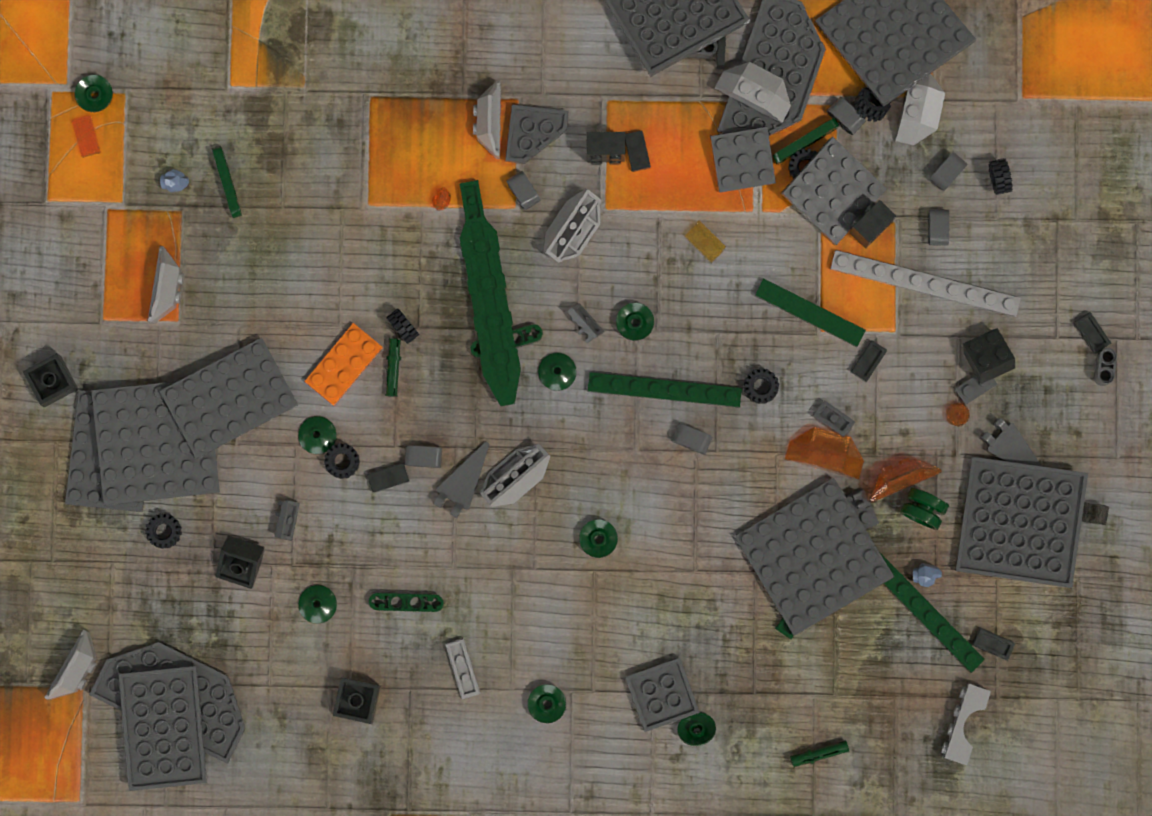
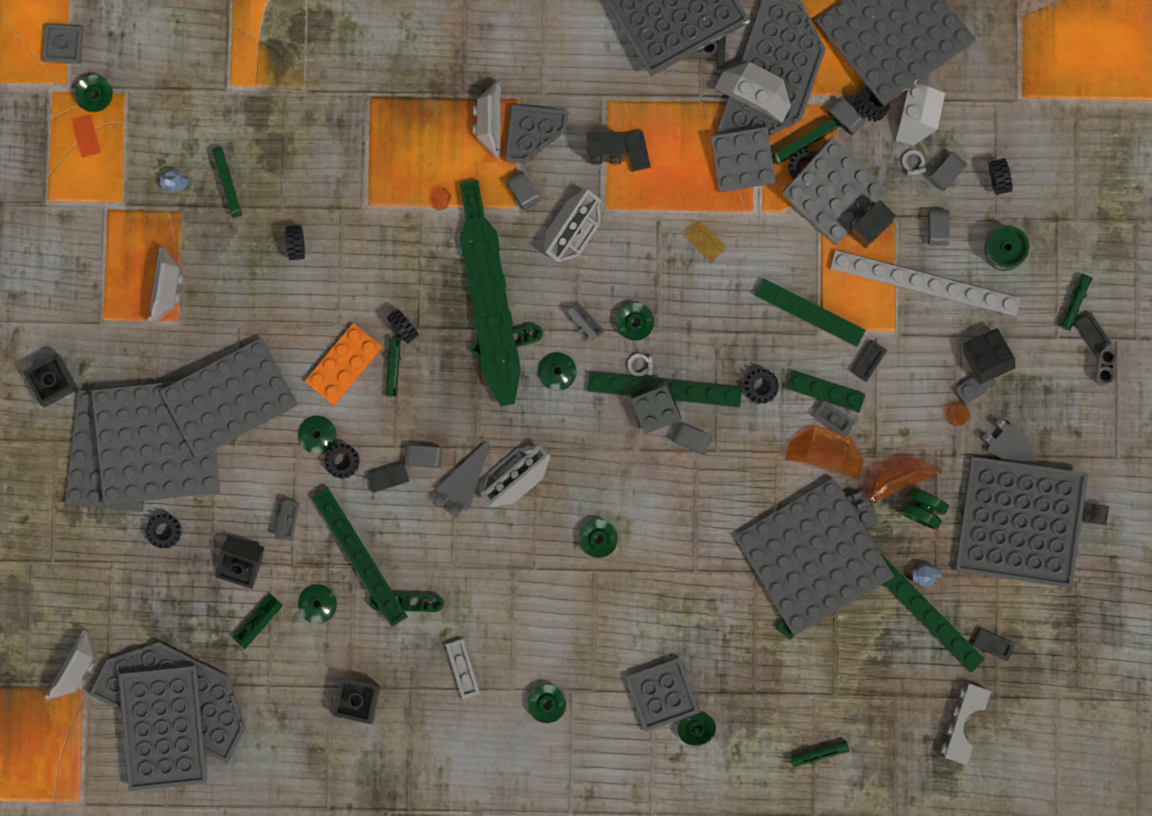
none -> dark grey tile [42,24,84,65]
none -> dark green plate [232,593,283,649]
none -> black tyre [285,225,305,261]
none -> dark green plate [312,487,408,627]
none -> light grey piece [627,354,654,377]
none -> pearl dark grey brick [631,381,681,434]
none -> dark green plate [786,371,866,413]
none -> light grey piece [902,150,926,176]
none -> dark green wheel [984,226,1030,271]
none -> dark green pin [1059,274,1093,331]

